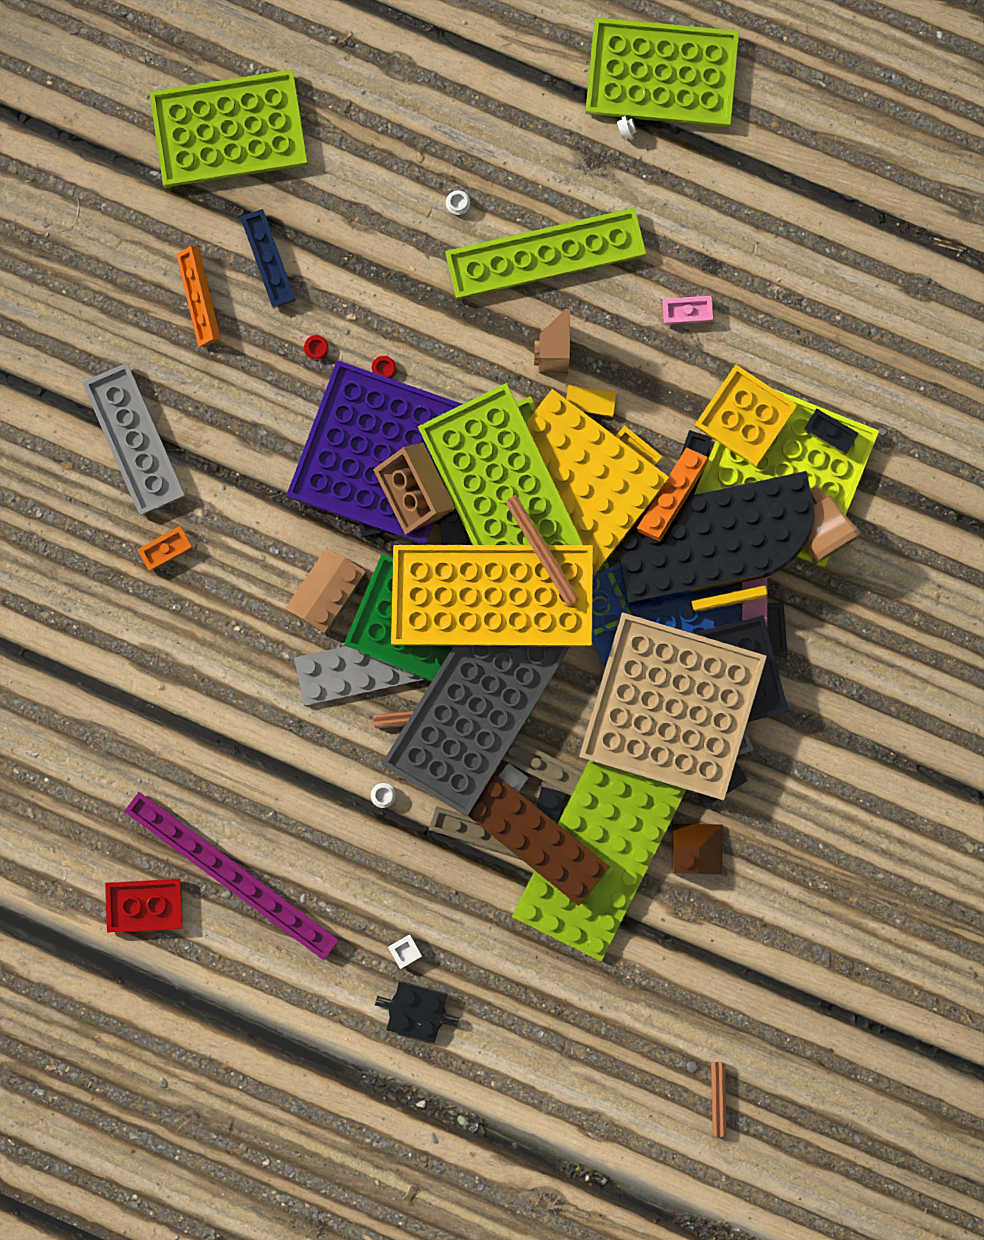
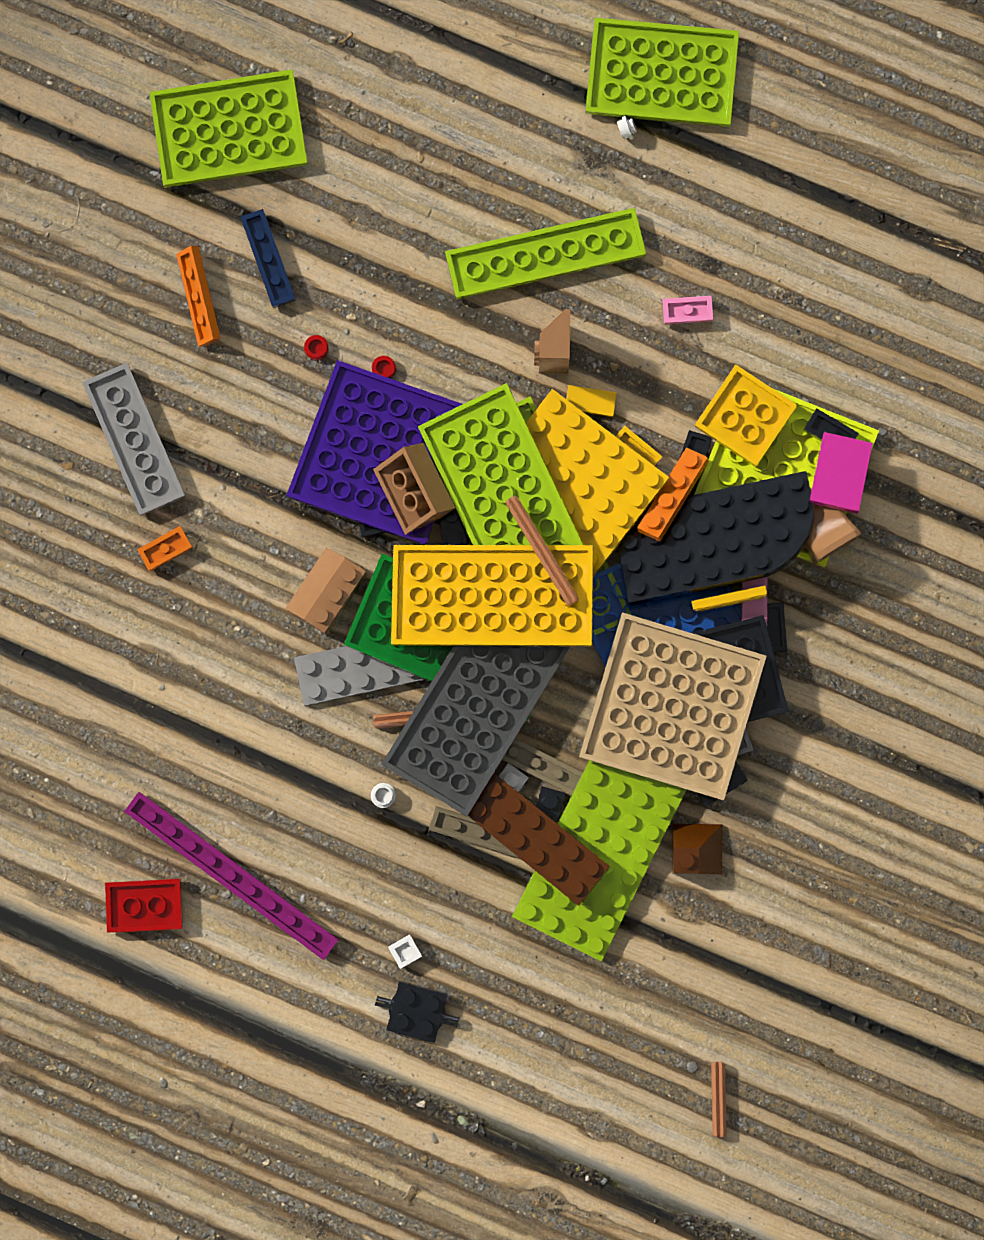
white plate [446,191,470,215] -> none
none -> dark pink tile [809,432,873,514]

